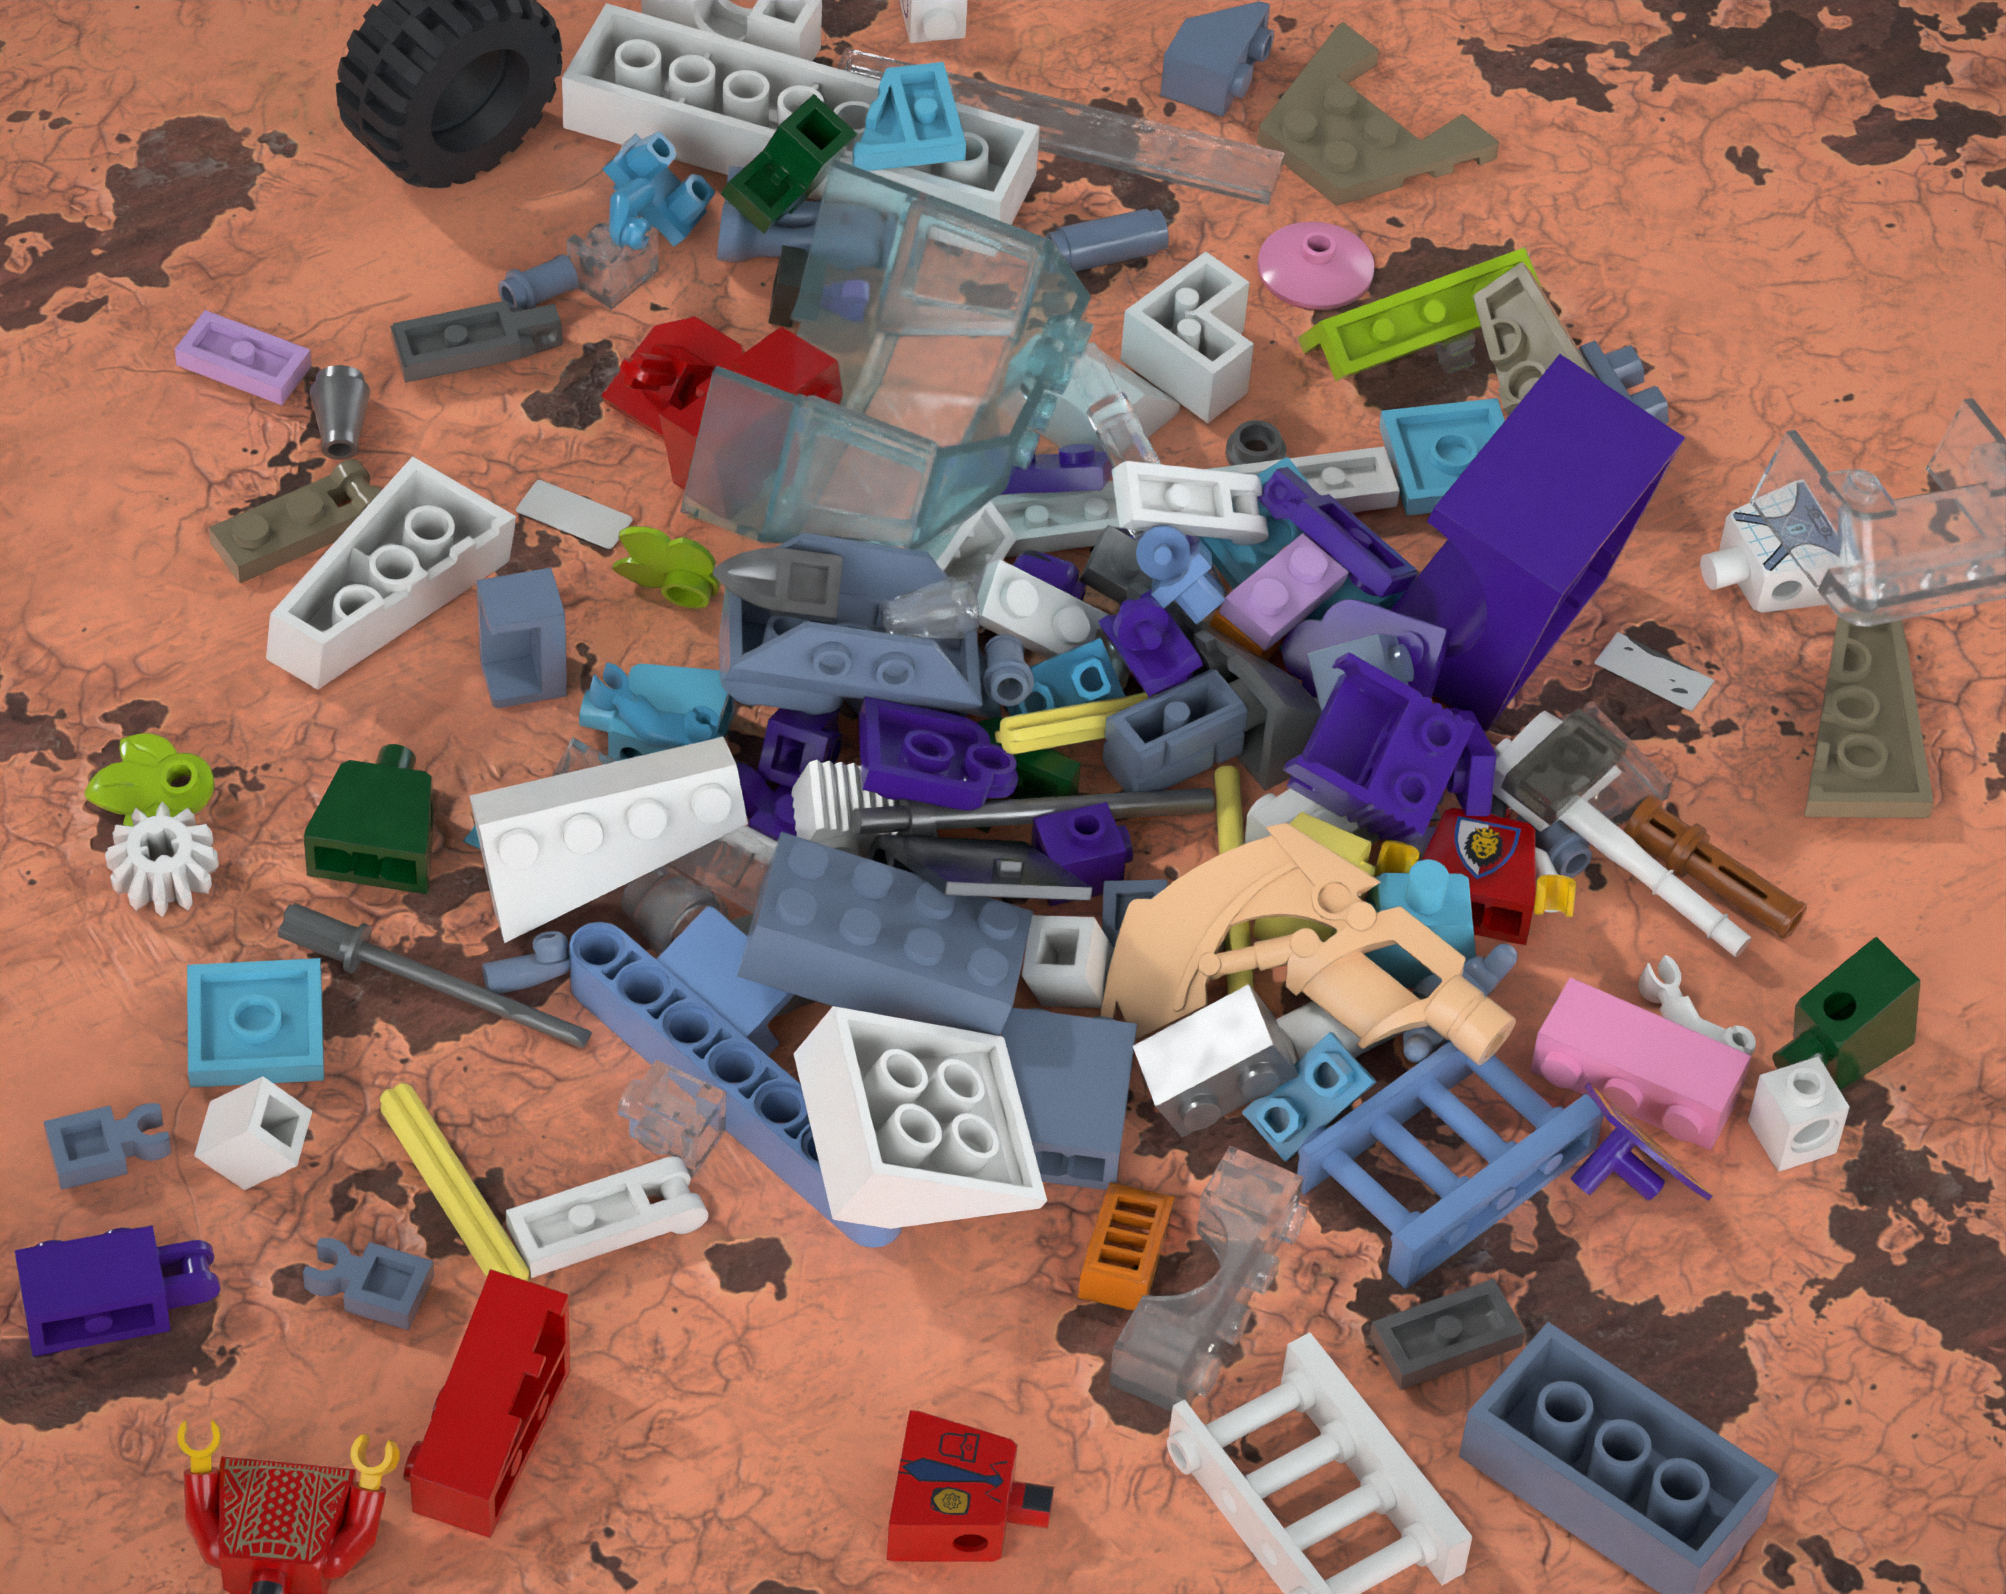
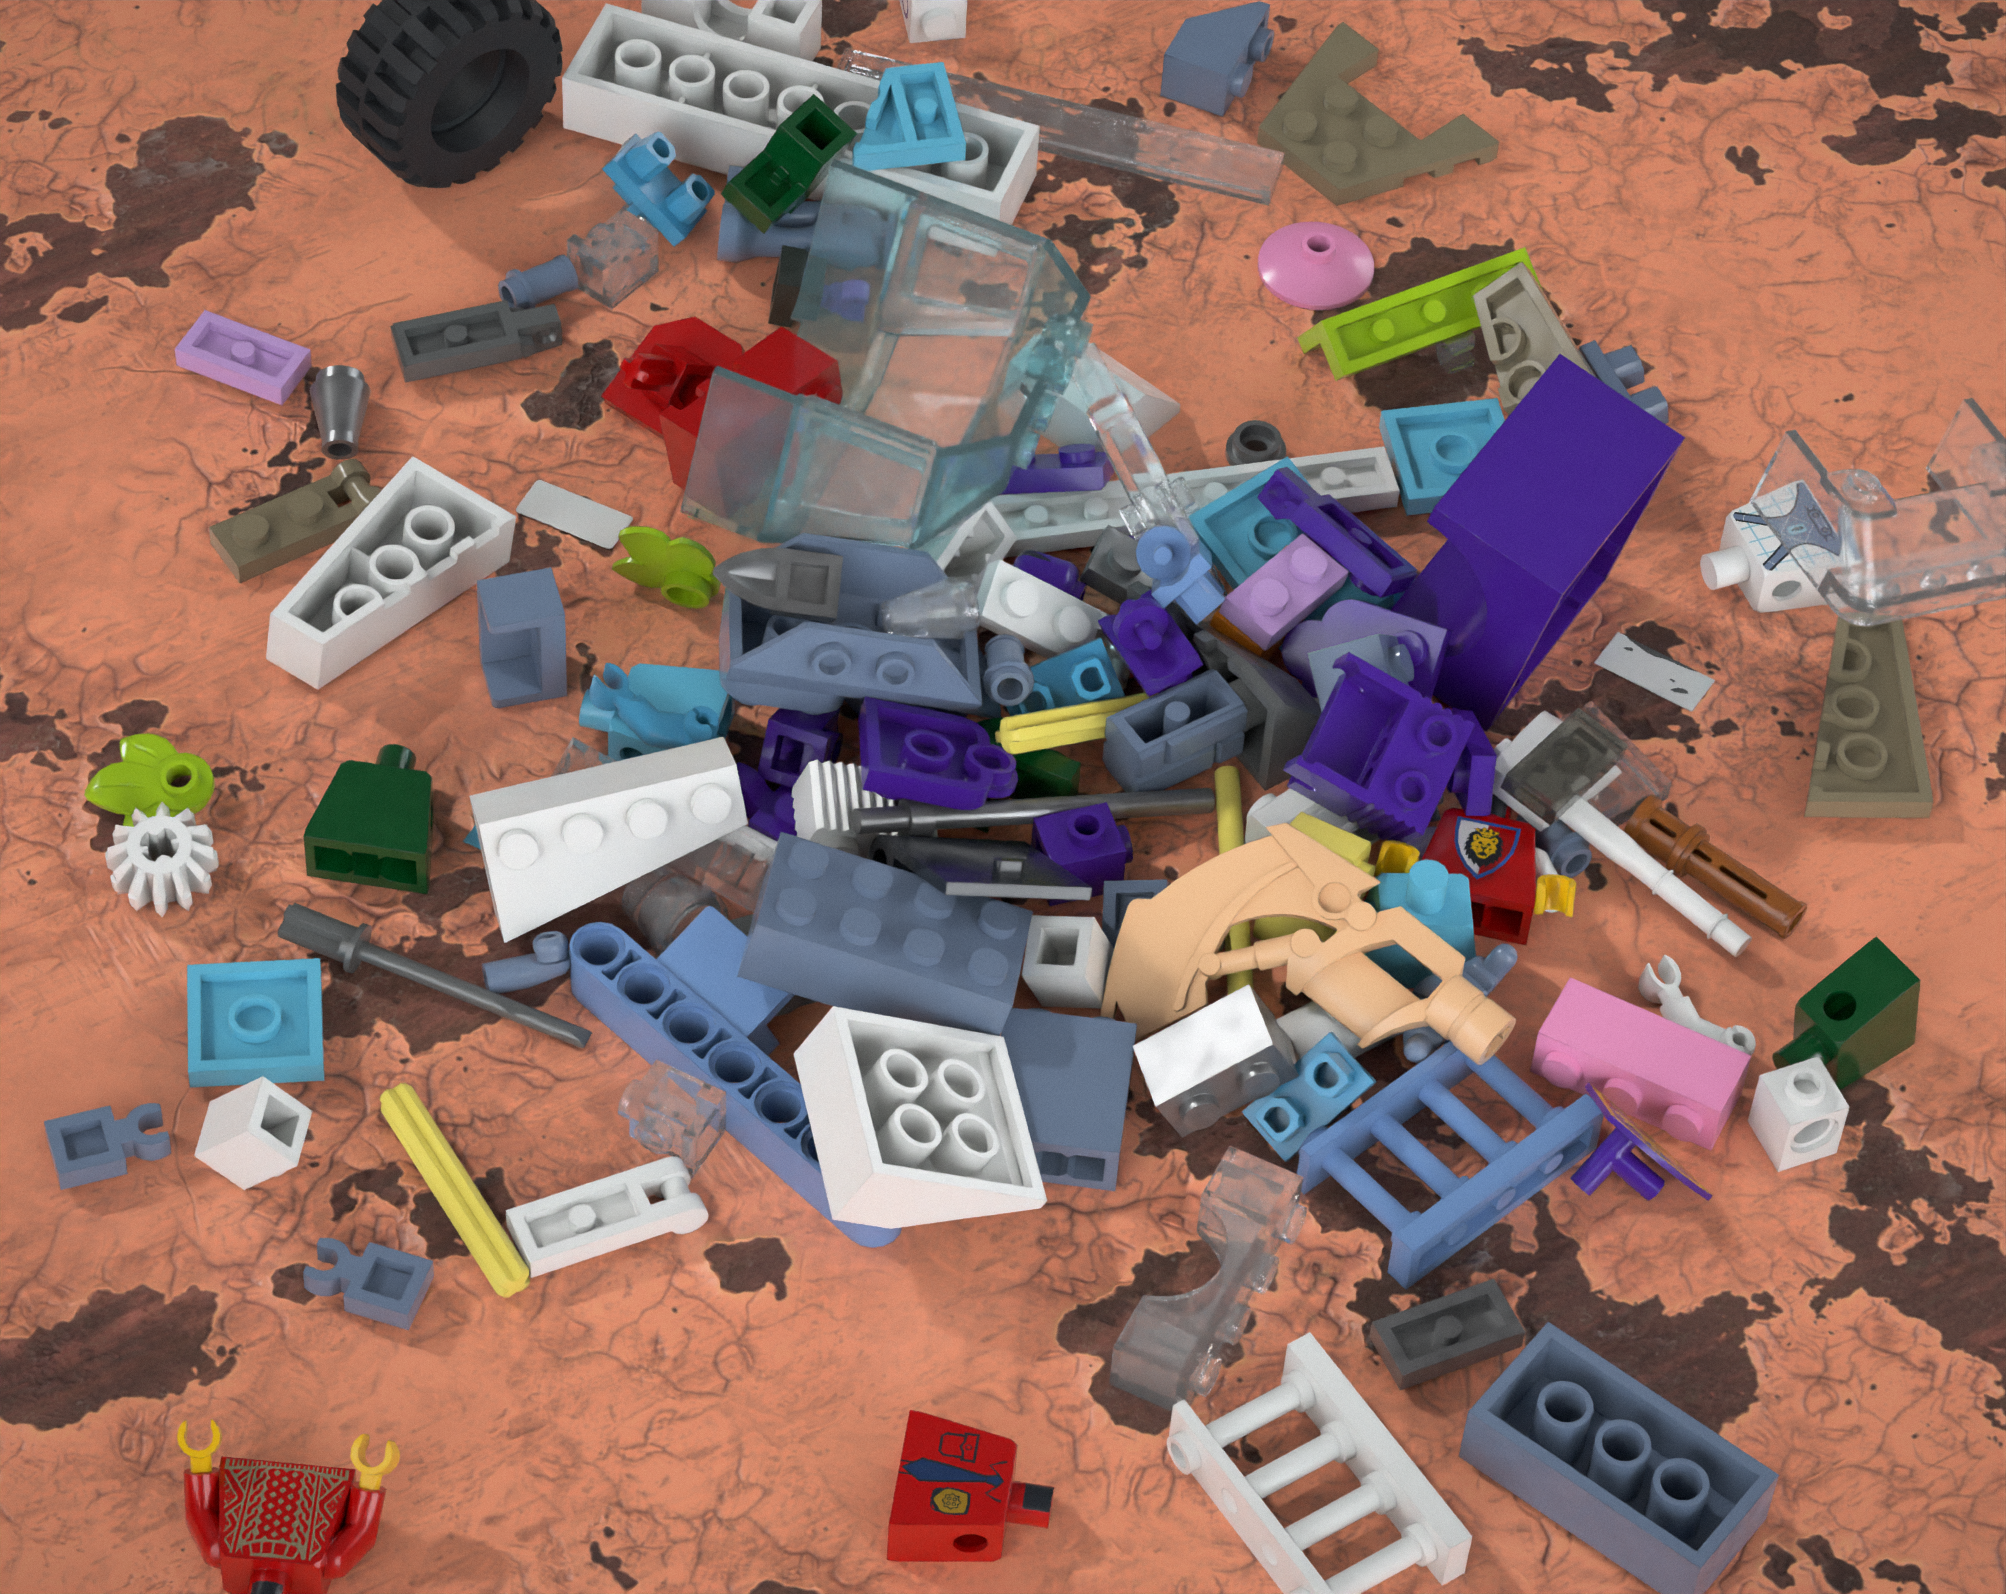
dark purple brick [14,1225,220,1357] -> none
red wedge [403,1269,571,1538] -> none
dark azure arm [609,177,655,250] -> none
sand blue piece [1045,209,1169,273] -> none
orange slope [1078,1182,1175,1313] -> none
white plate [1111,461,1269,545] -> none
white brick [1120,251,1254,423] -> none

